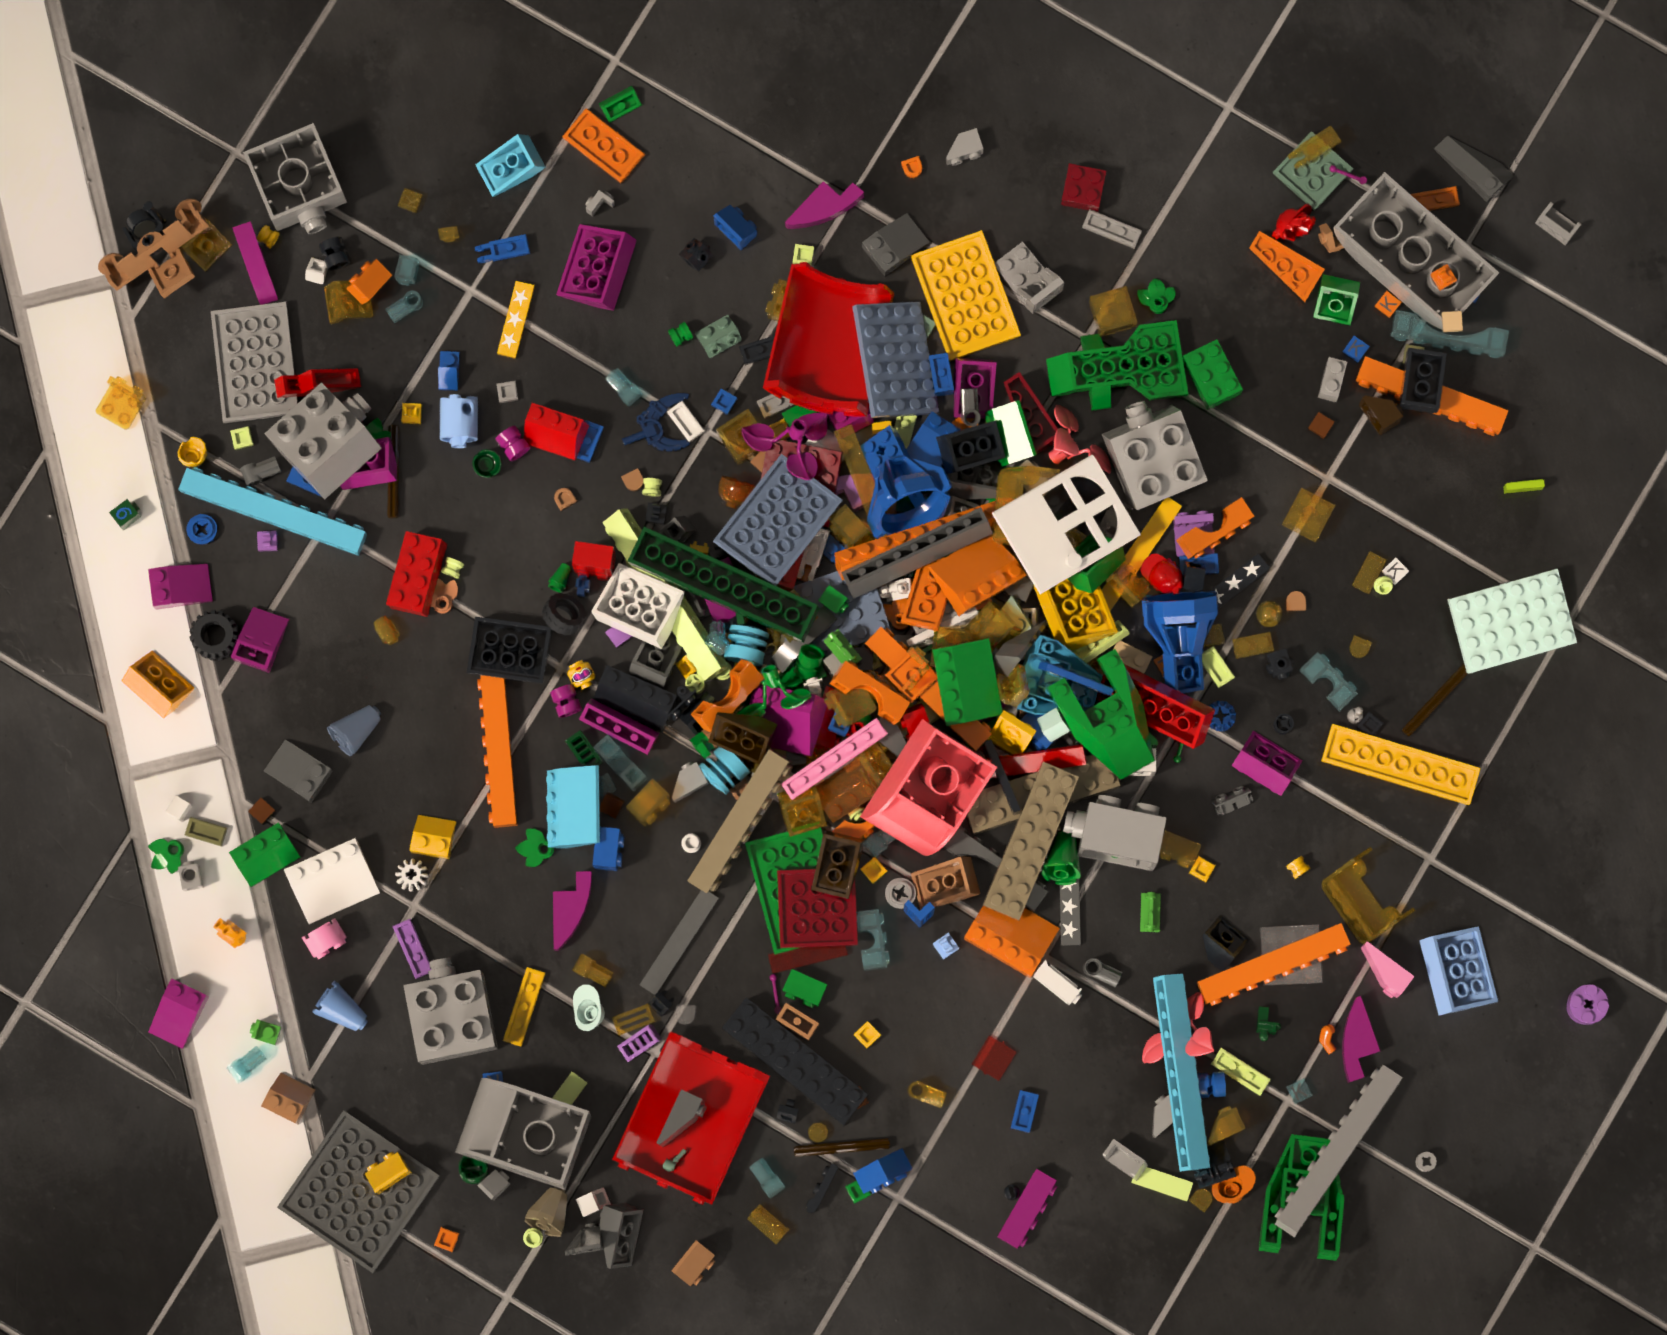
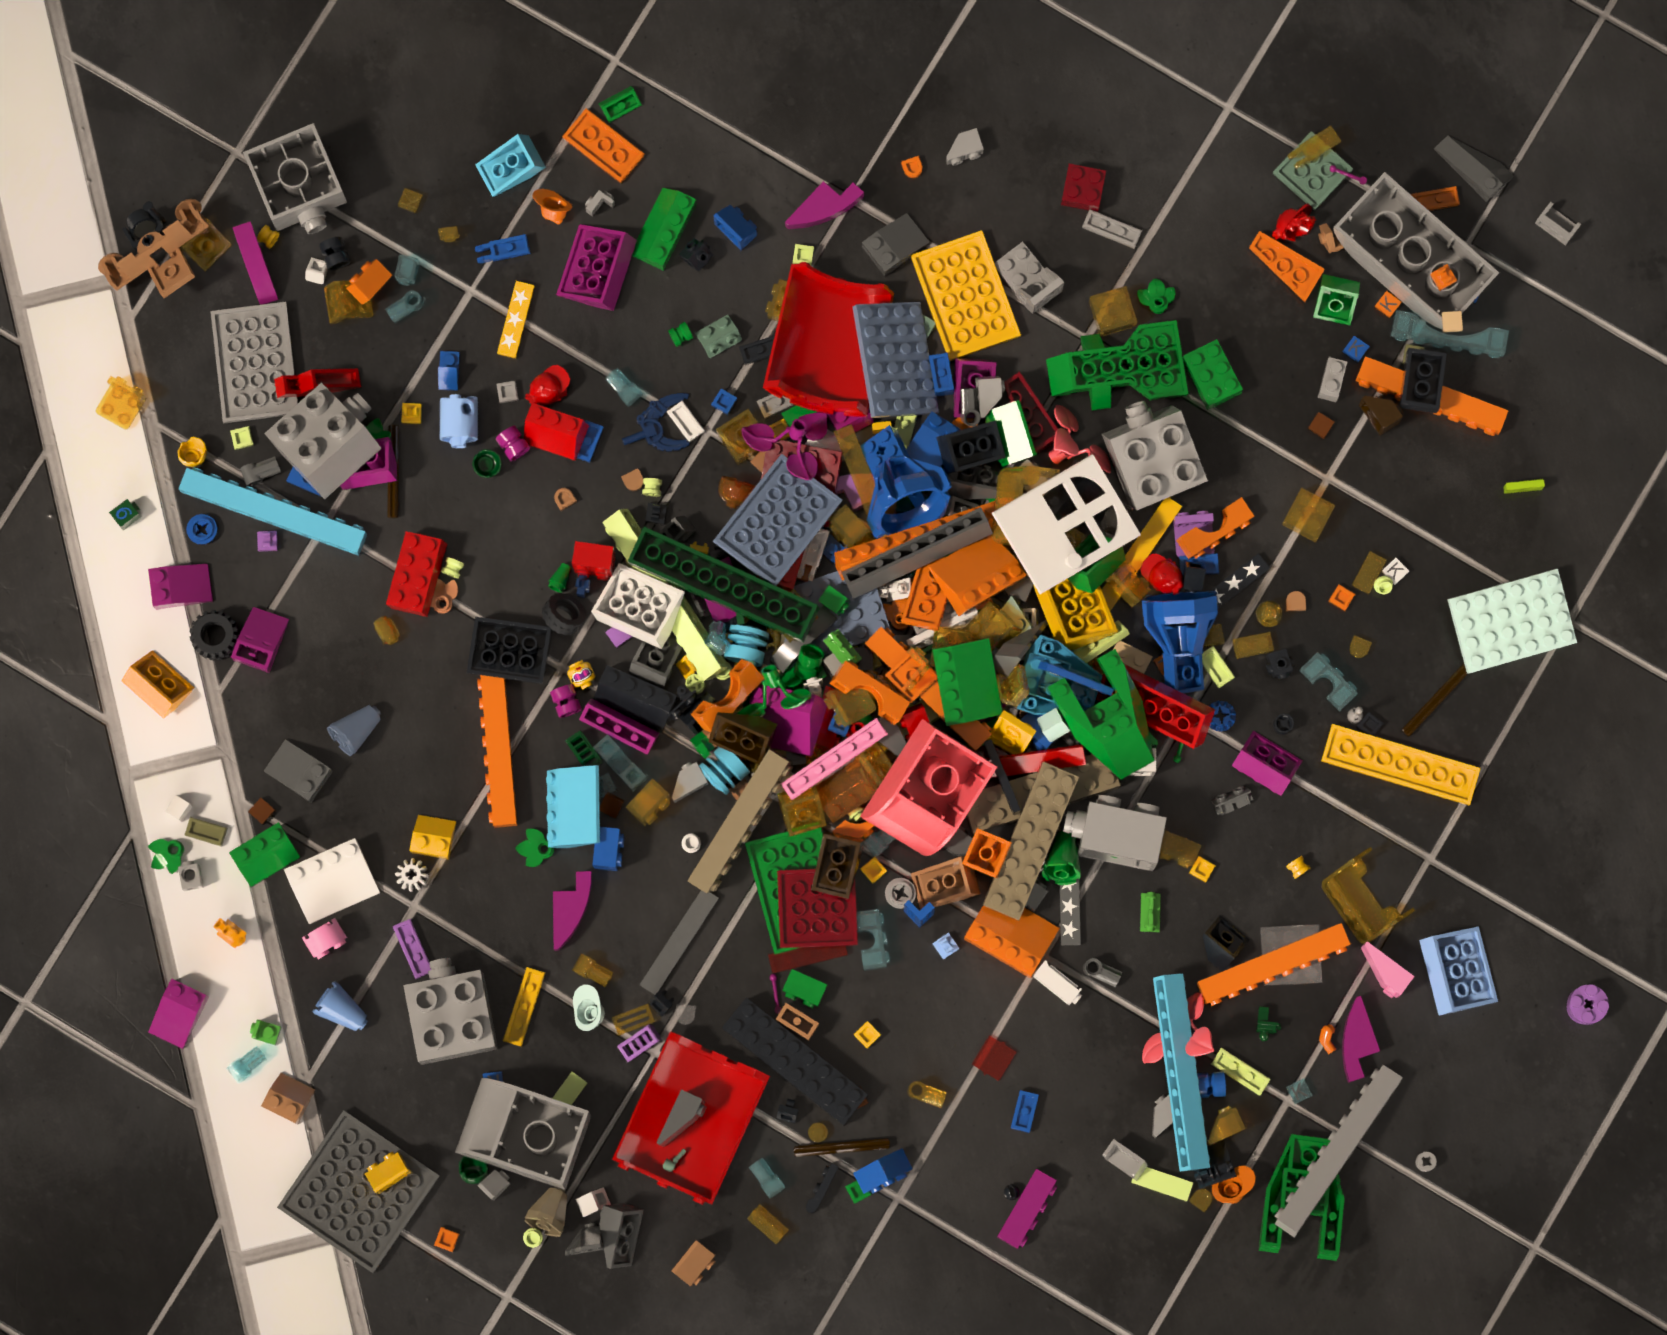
none -> red hair [525,365,570,405]
none -> orange piece [532,189,572,224]
none -> green slope [632,188,697,271]
none -> orange slope [962,828,1012,878]
none -> light grey slope [975,376,1005,418]
none -> orange tile [1329,585,1355,611]

